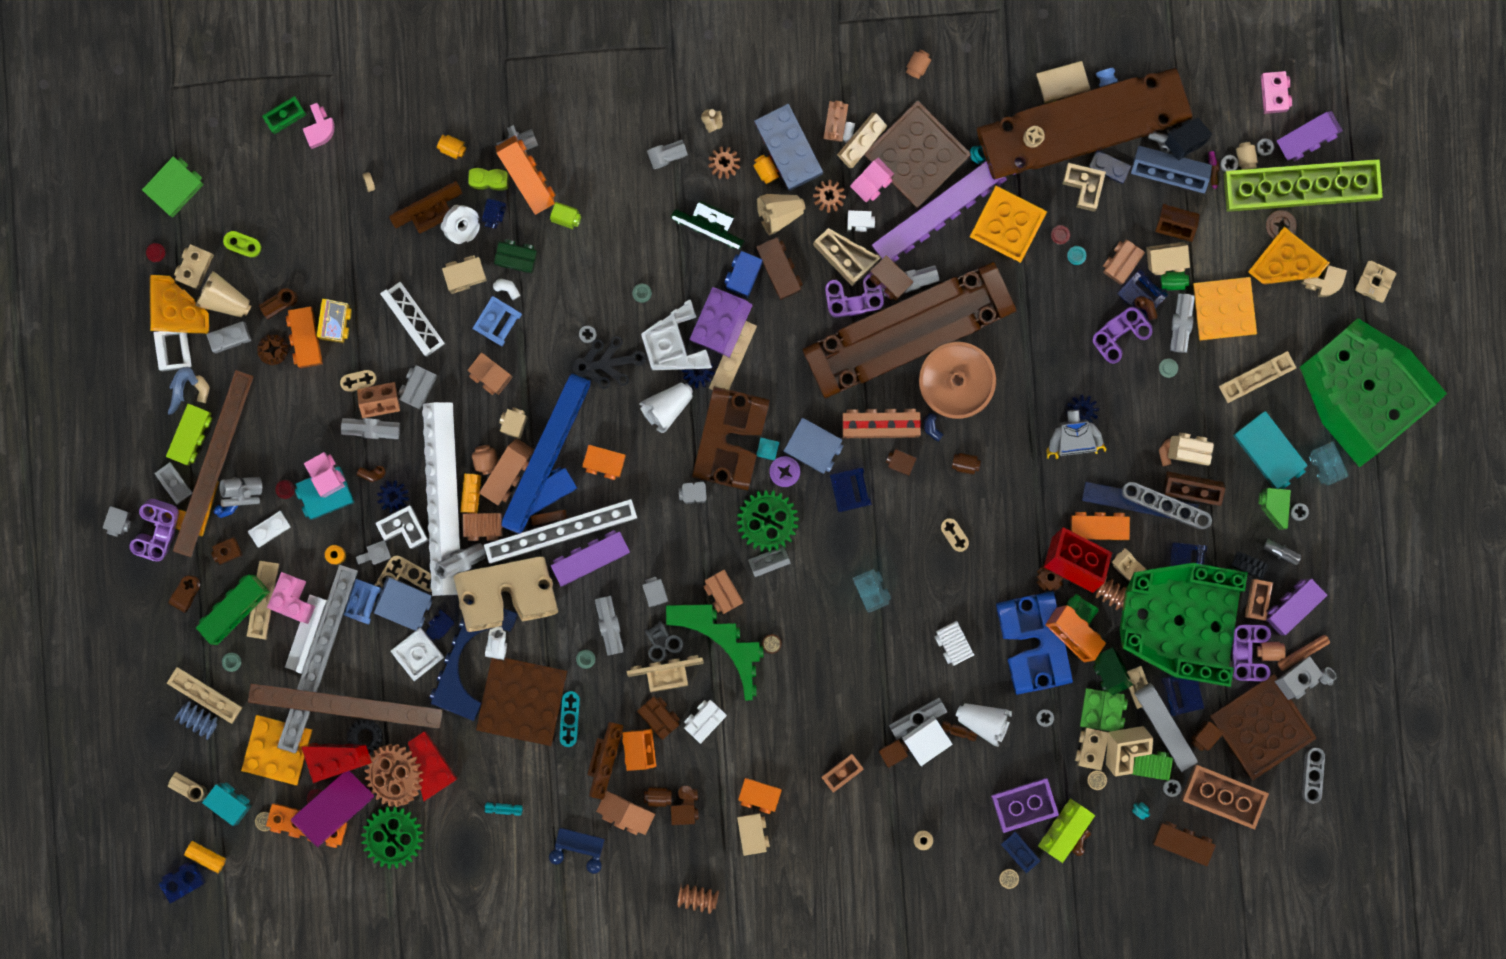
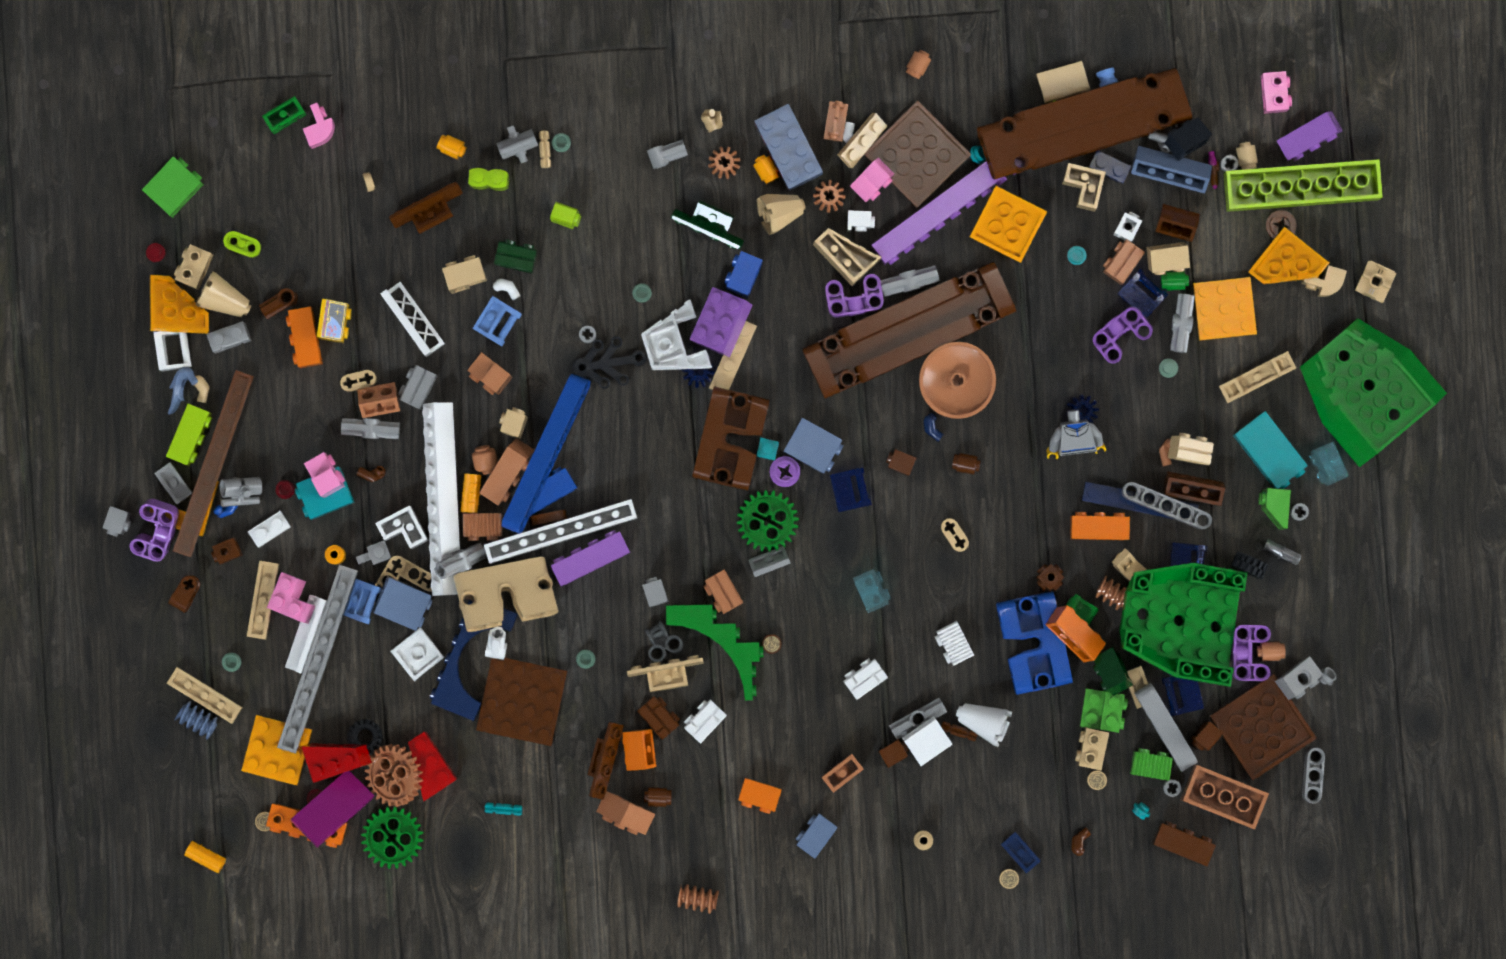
clear blue brick [159,862,206,903] -> none
tan piece [168,772,208,802] -> none
green brick [196,574,270,645] -> none
teal brick [202,782,252,826] -> none
reddish brown plate [248,684,442,729] -> none
reddish brown gear [257,335,288,365] -> none
clear blue gear [377,480,410,513] -> none
clear blue brick [426,610,456,640] -> none
white plate [441,205,480,244] -> none
clear blue brick [482,198,507,229] -> none
orange brick [495,135,556,215] -> none
dark blue gear [549,828,605,874] -> none
teal beam [560,691,580,747] -> none
orange brick [582,445,626,480] -> none
light grey piece [595,596,624,655] -> none
white cone [639,383,693,433] -> none
reddish brown brick [671,785,699,825] -> none
light grey brick [679,482,707,504] -> none
tan brick [737,813,770,856] -> none
reddish brown brick [756,237,803,301] -> none
nougat brick [842,409,921,439] -> none
reddish brown brick [869,255,913,301] -> none
medium lavender brick [991,778,1059,833] -> none
tan wheel [1023,126,1045,148] -> none
light grey bush [1036,709,1054,727] -> none
lime brick [1038,798,1095,863] -> none
red brick [1044,527,1112,593] -> none
dark red plate [1051,225,1070,245] -> none
tan brick [1106,726,1153,777] -> none
reddish brown arm [1134,296,1158,320] -> none
nougat brick [1245,579,1273,621] -> none
light grey bush [1256,138,1274,156] -> none
medium lavender brick [1266,578,1327,635] -> none
nougat axle [1277,635,1330,671] -> none
none -> tan axle [539,131,551,168]
none -> sand green plate [552,133,571,152]
none -> sand blue brick [796,813,838,858]
none -> white brick [843,658,888,700]
none -> white brick [1113,212,1142,242]

